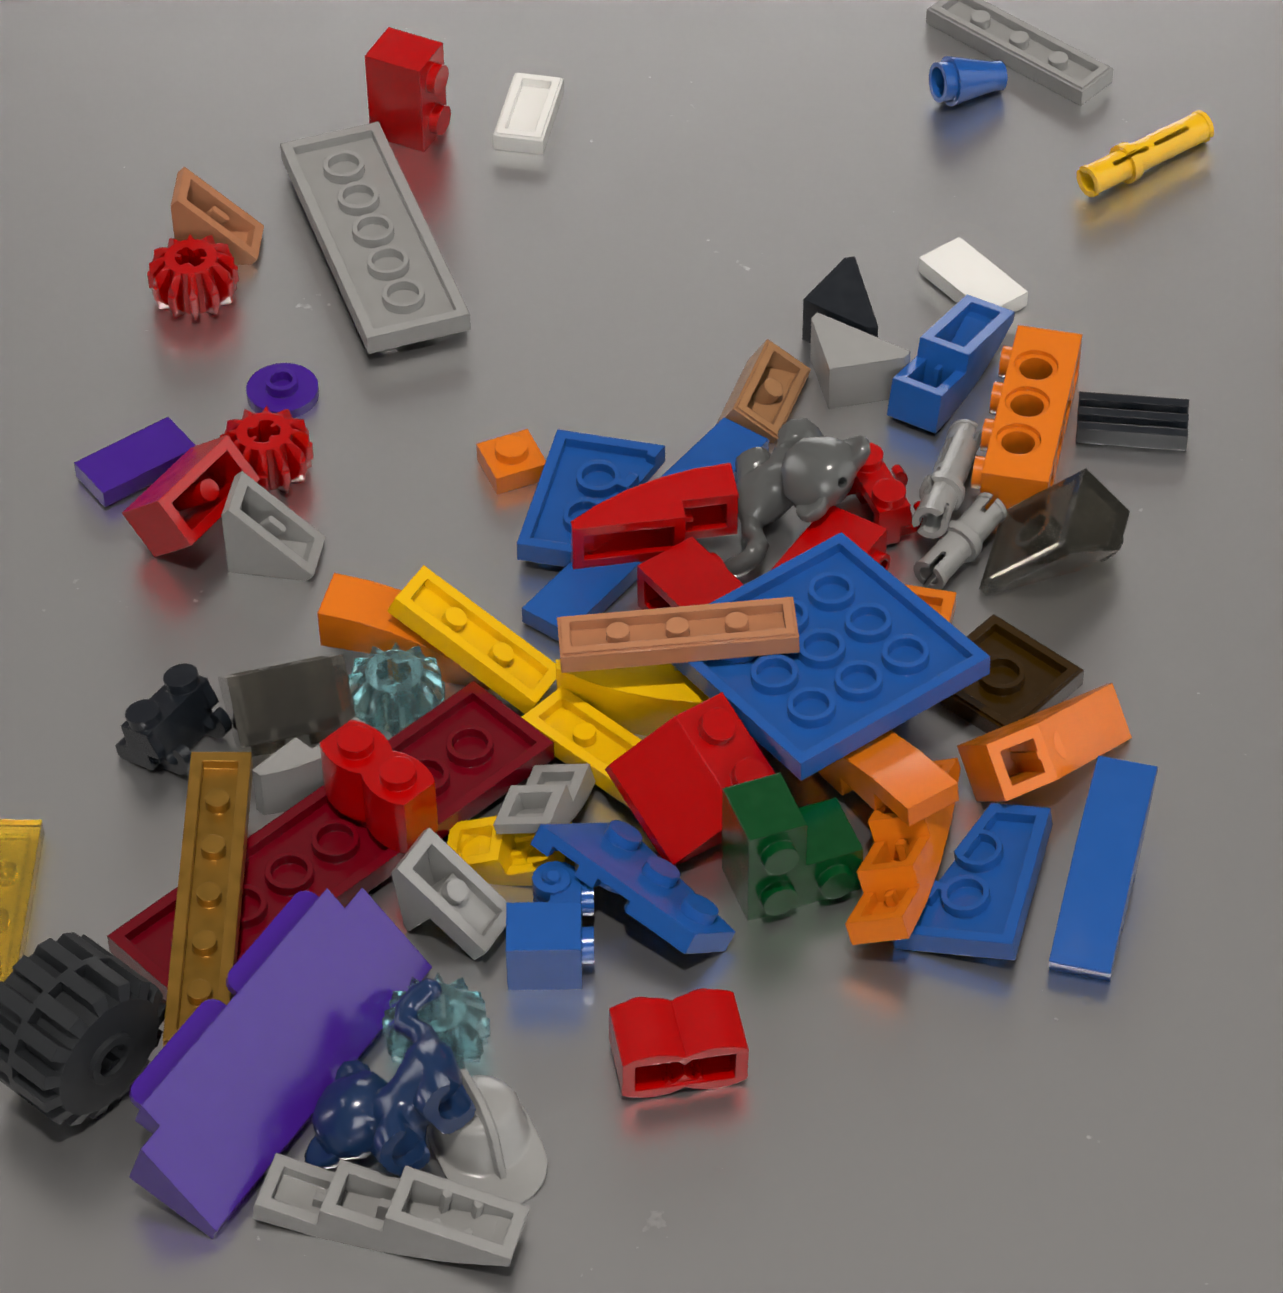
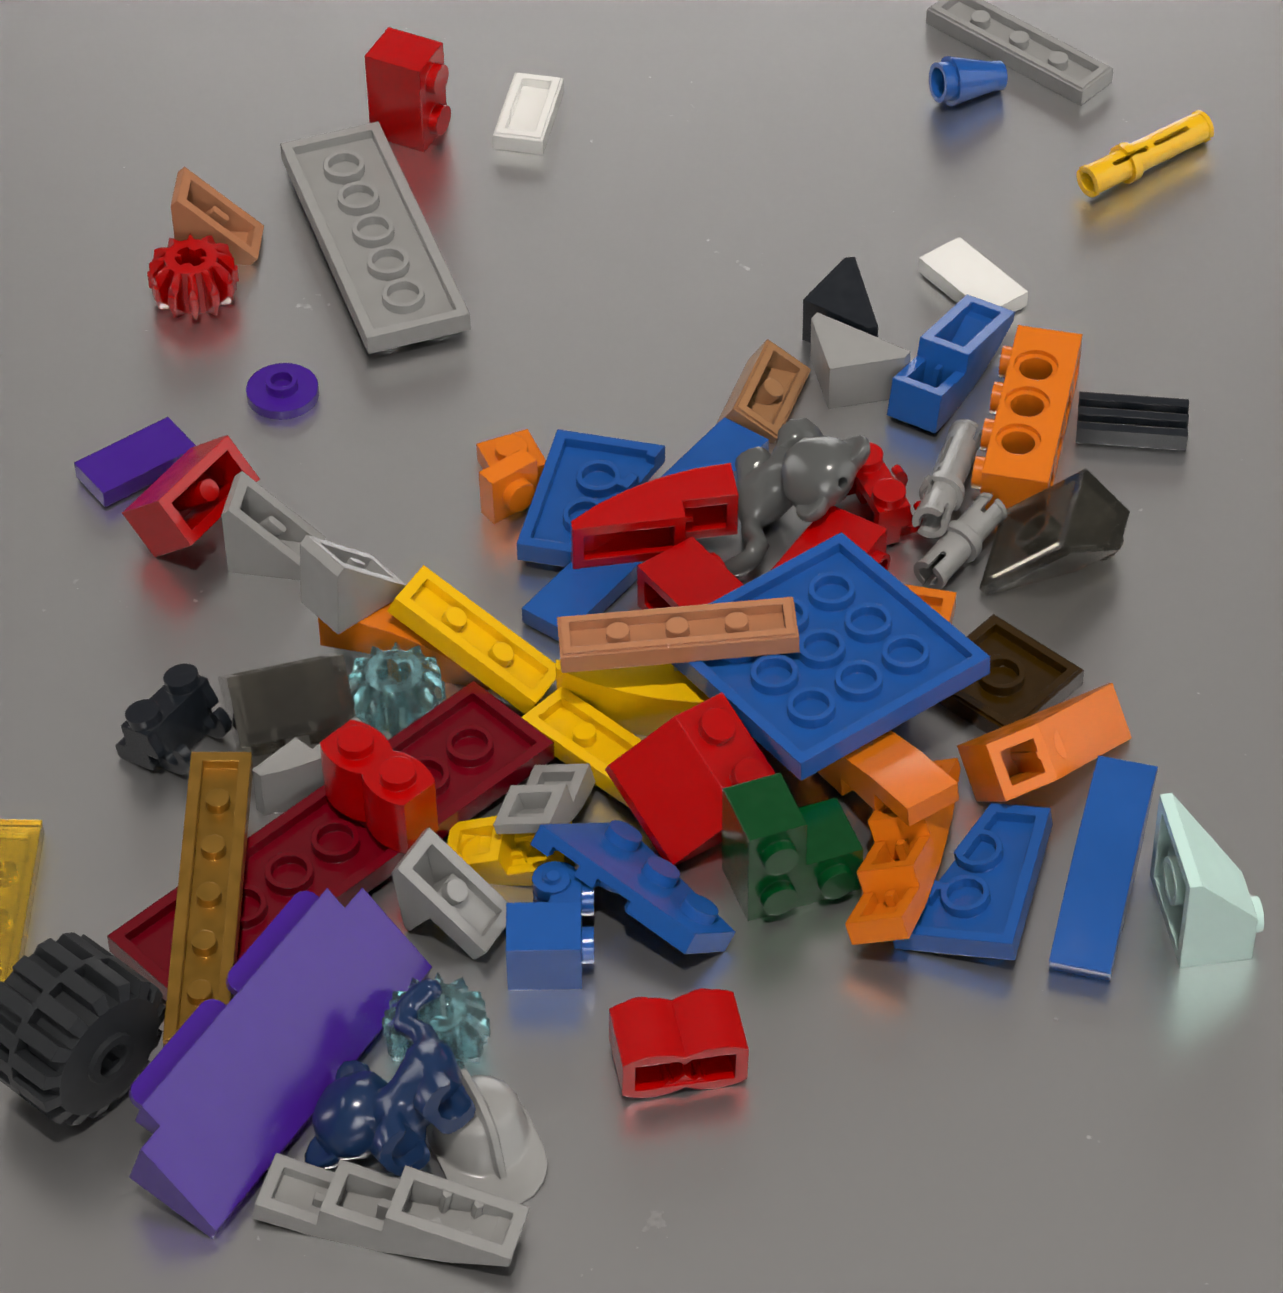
red gear [220,405,314,494] -> none
none -> light grey slope [300,535,406,634]
none -> orange plate [479,448,538,524]
none -> light aqua slope [1150,793,1264,968]

